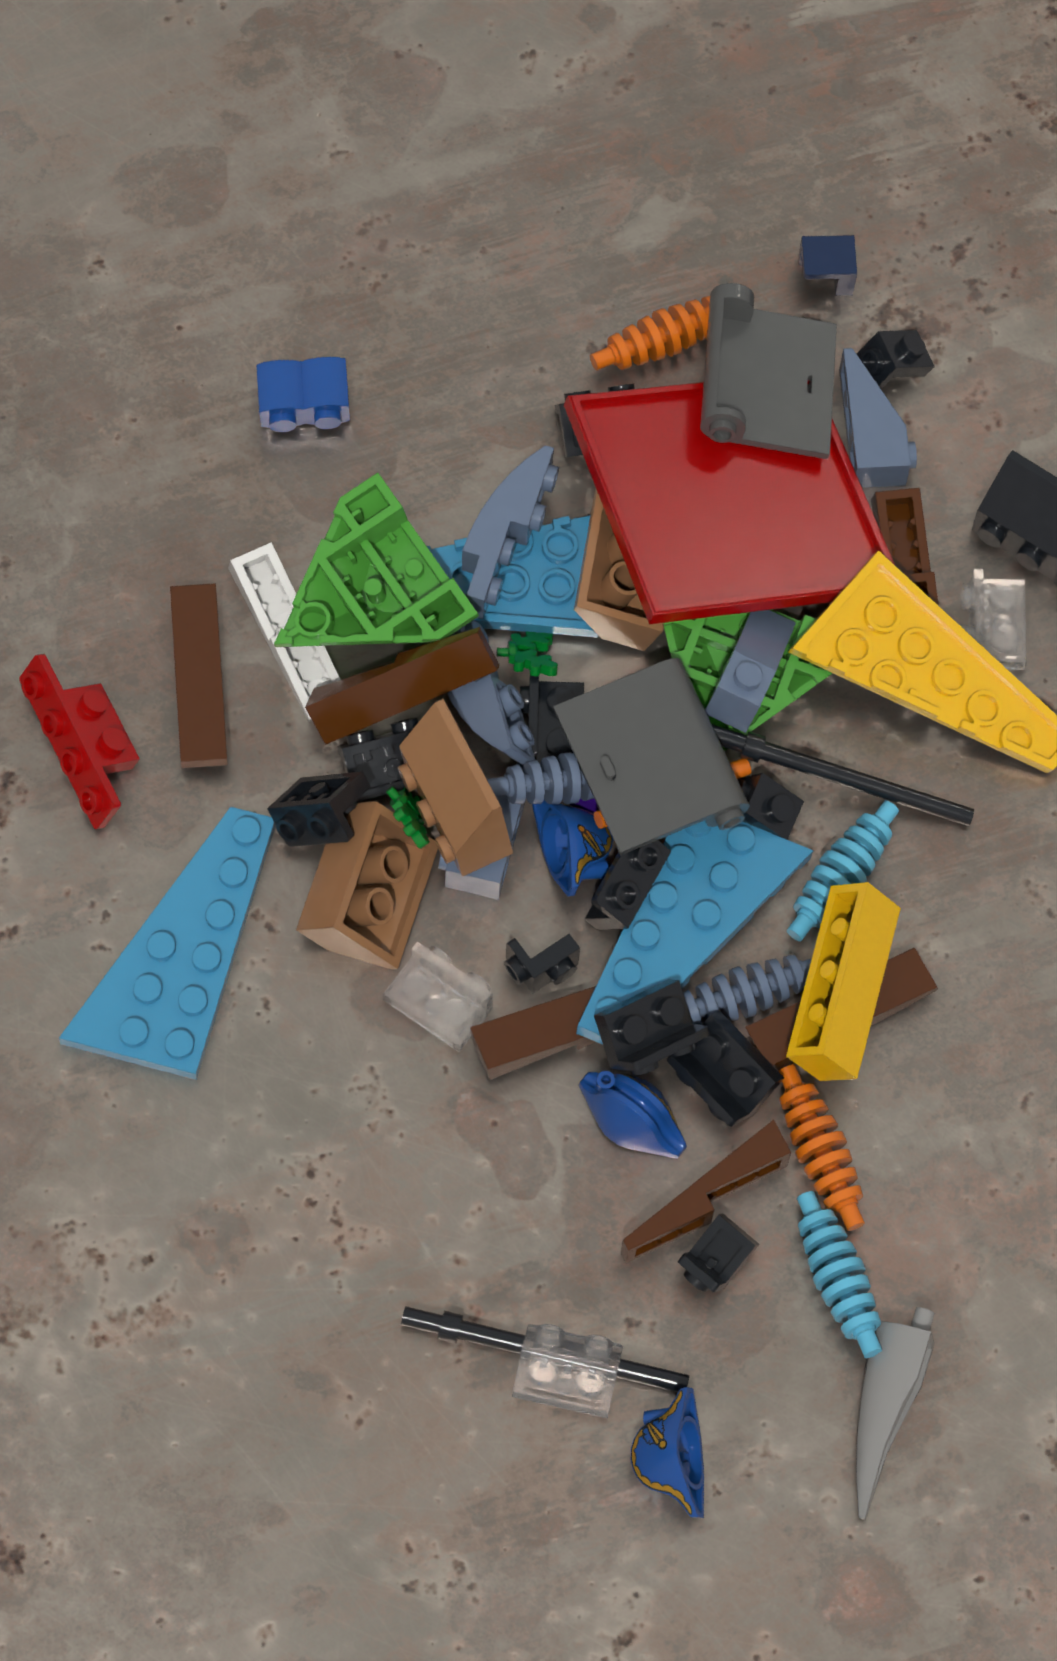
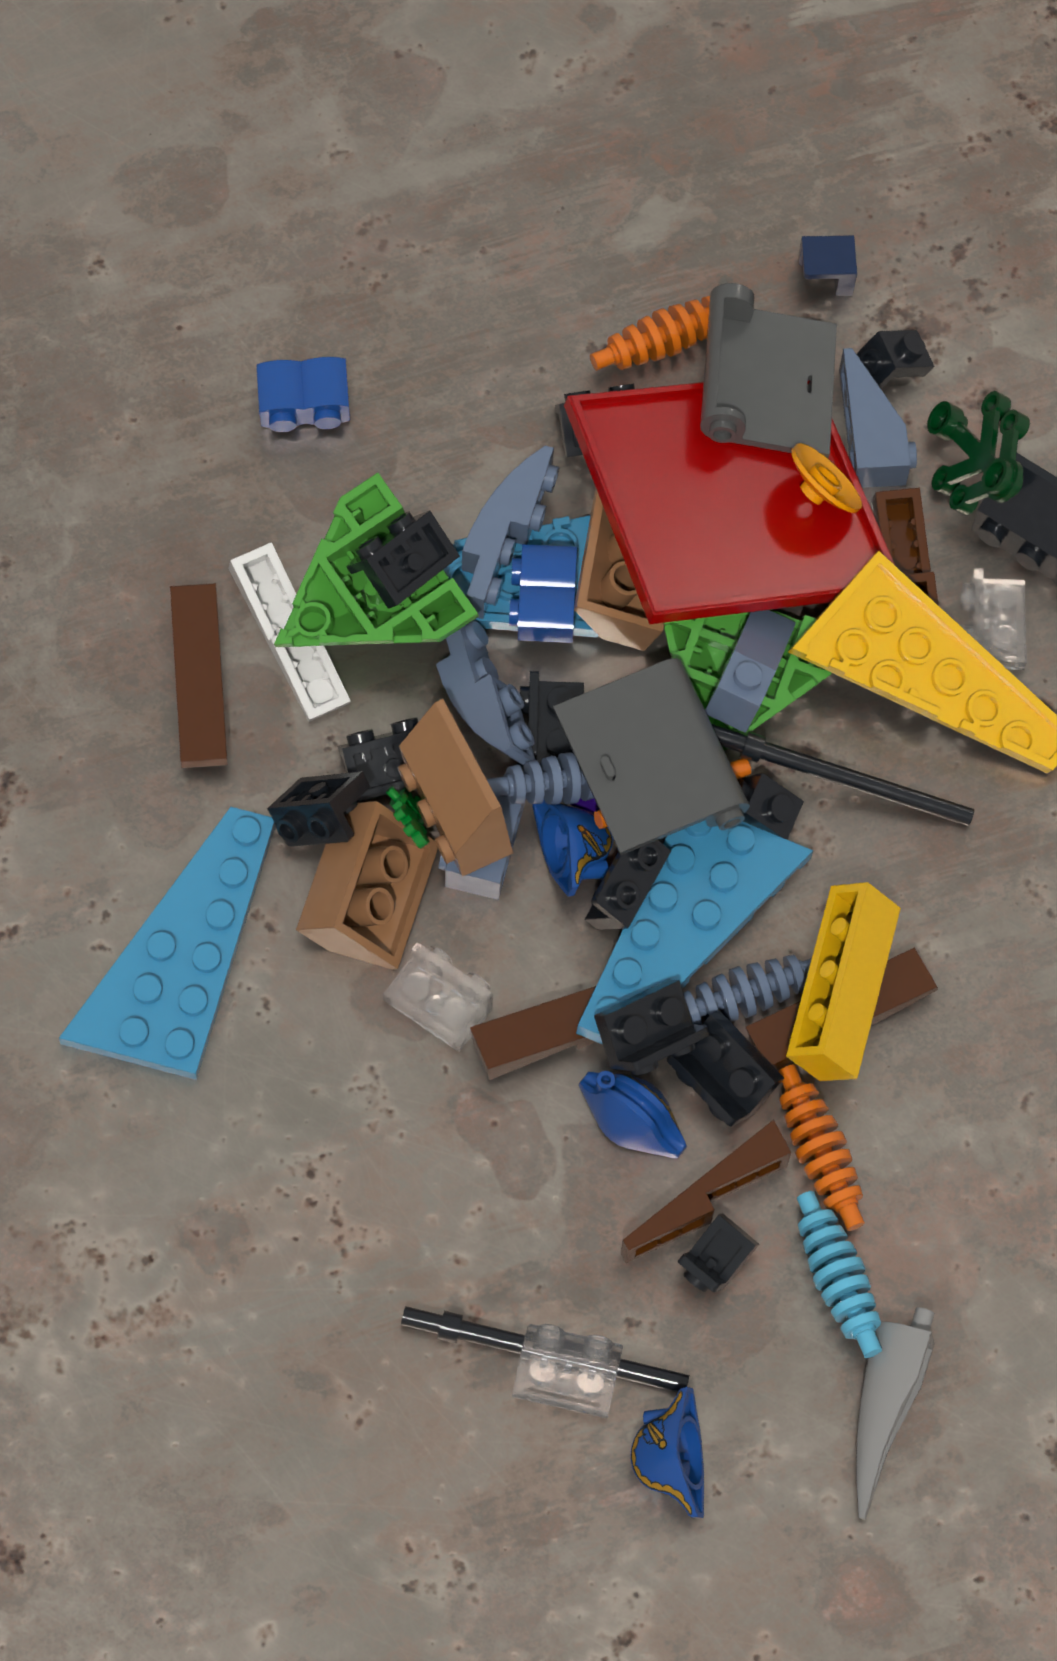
red bracket [19,654,140,830] -> none
reddish brown slope [305,627,499,745] -> none
green animal [496,631,558,677] -> none
black bracket [504,934,580,994] -> none
medium azure piece [786,800,899,942] -> none
none -> black bracket [346,510,460,609]
none -> blue brick [509,544,577,643]
none -> light orange dish [791,443,862,513]
none -> dark green plant [927,391,1030,516]

